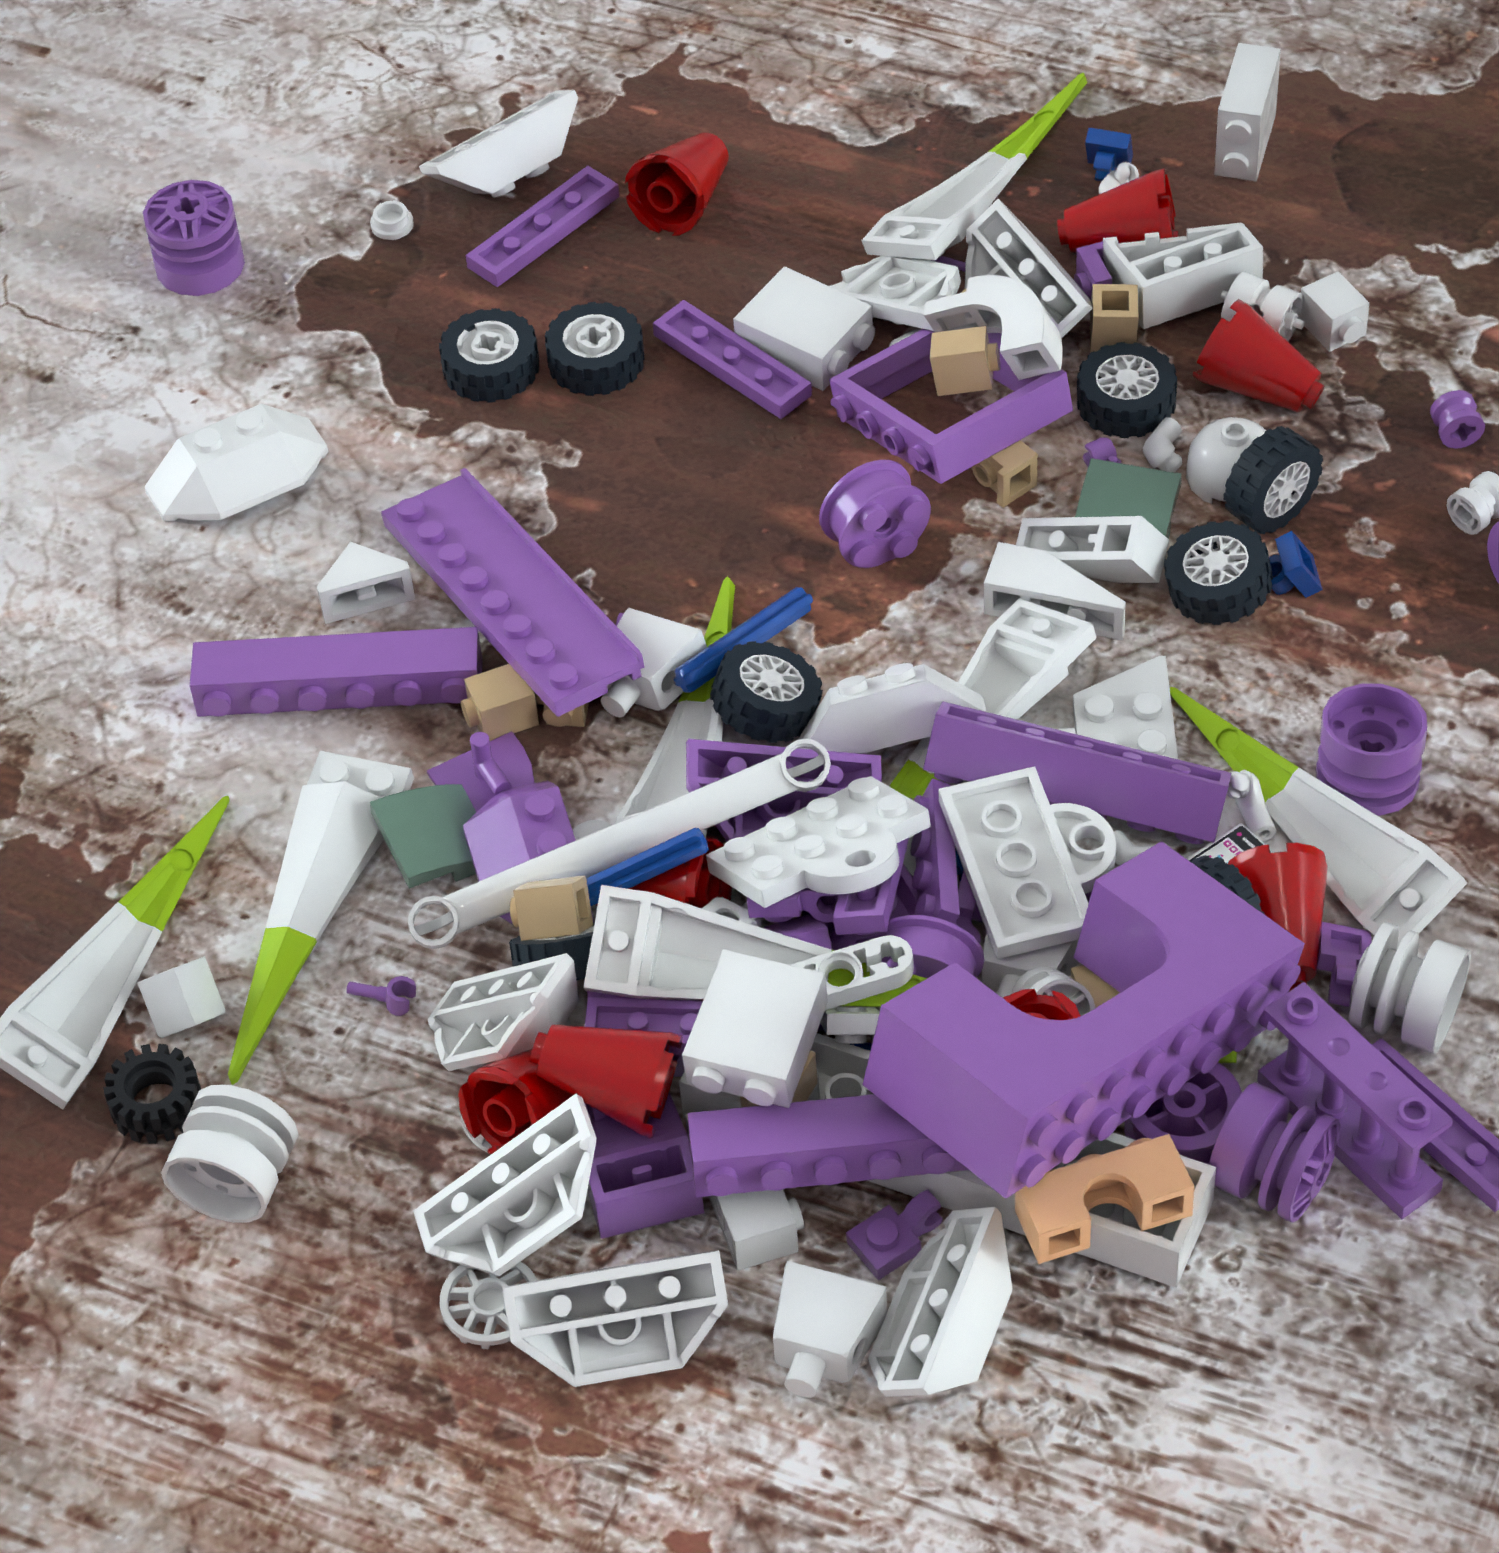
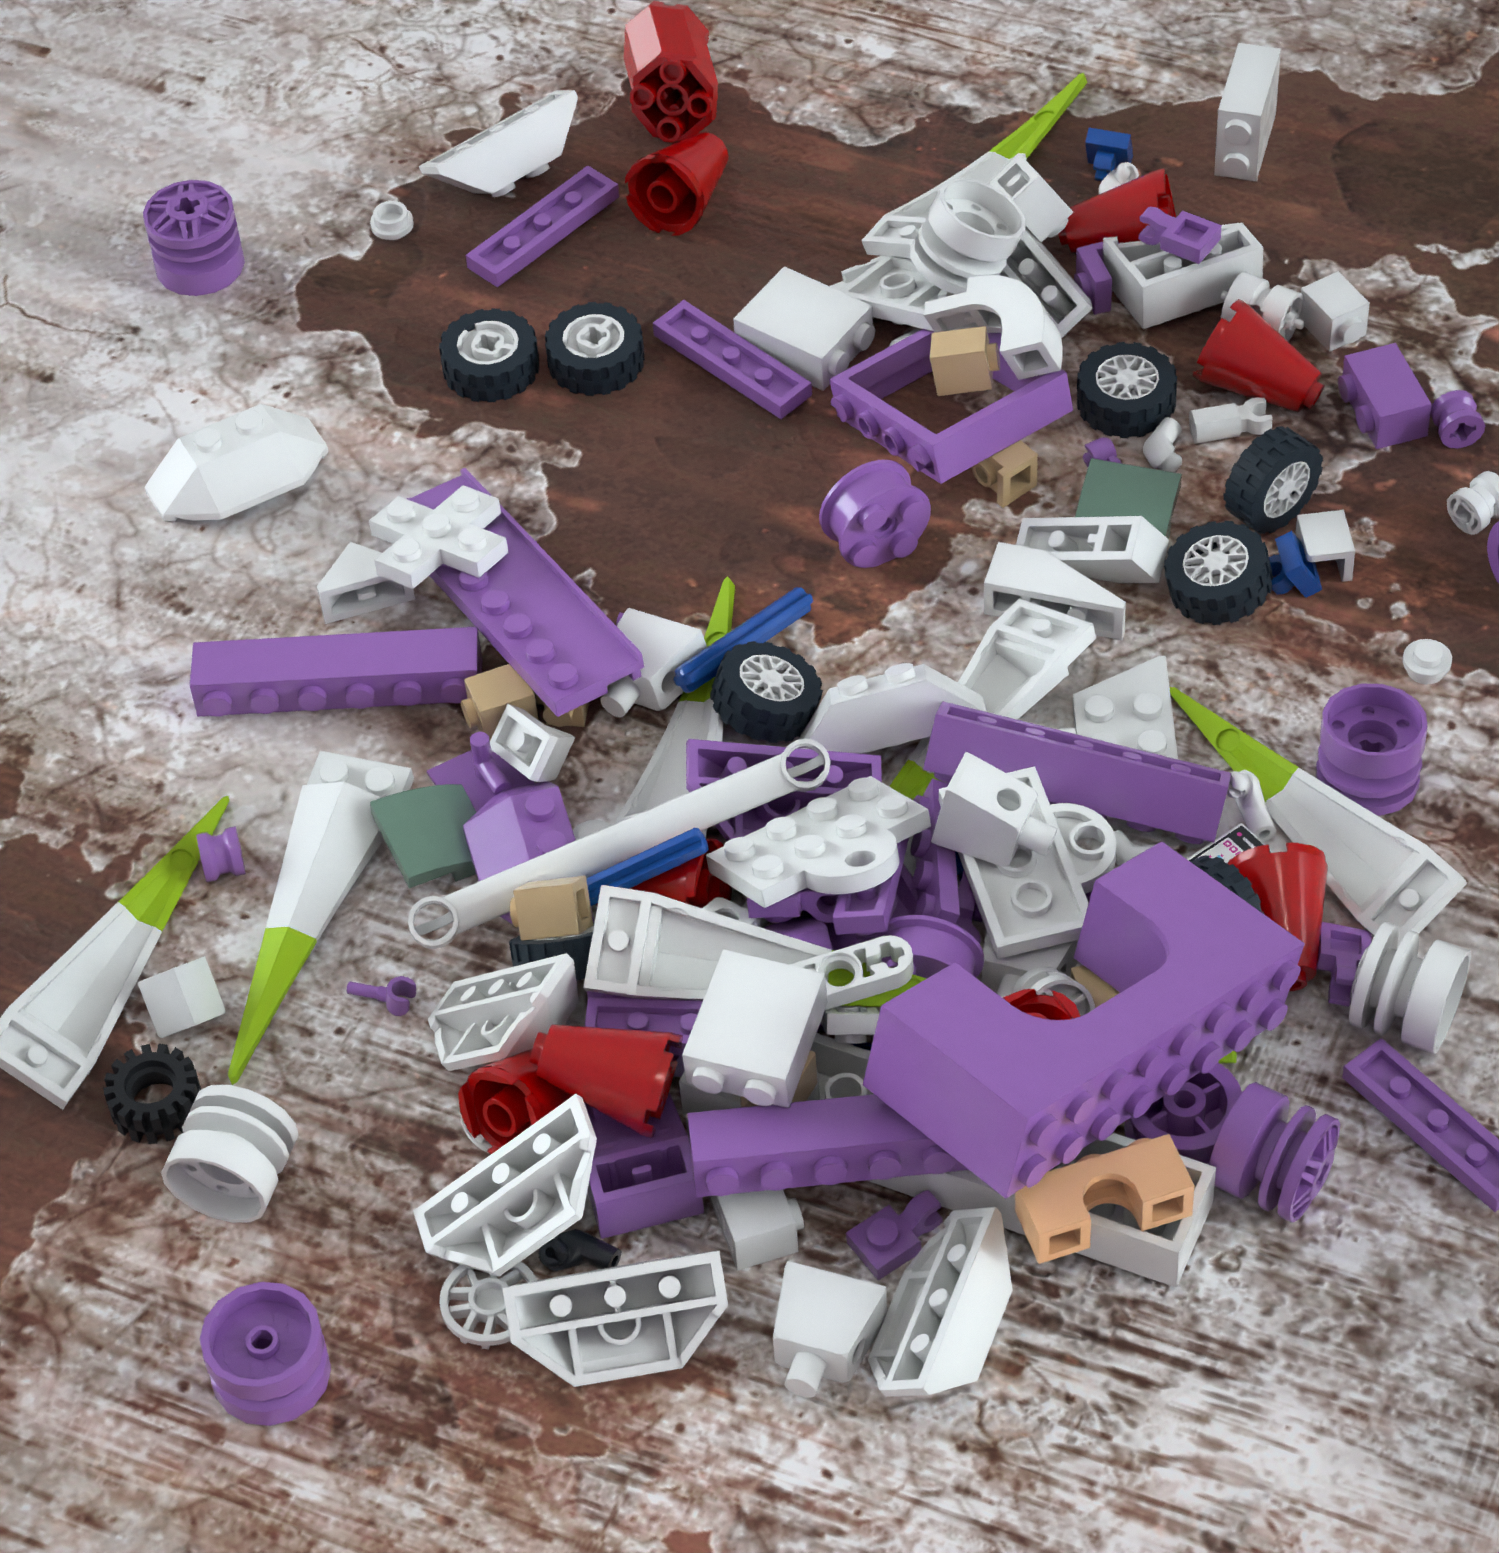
tan brick [1090,284,1139,353] -> none
white cylinder [1186,417,1266,504] -> none
medium lavender fence [1257,982,1453,1219] -> none
none -> medium lavender wheel [196,826,246,882]
none -> medium lavender wheel [200,1282,331,1426]
none -> white plate [369,485,508,589]
none -> white slope [490,704,575,782]
none -> black arm [538,1229,622,1271]
none -> red brick [624,1,718,143]
none -> white wheel [910,178,1025,294]
none -> white torso [931,752,1058,867]
none -> white slope [989,155,1073,242]
none -> medium lavender plate [1139,207,1222,264]
none -> white bar [1189,397,1273,444]
none -> white panel [1295,510,1355,582]
none -> medium lavender brick [1338,343,1431,449]
none -> white plate [1403,639,1452,684]

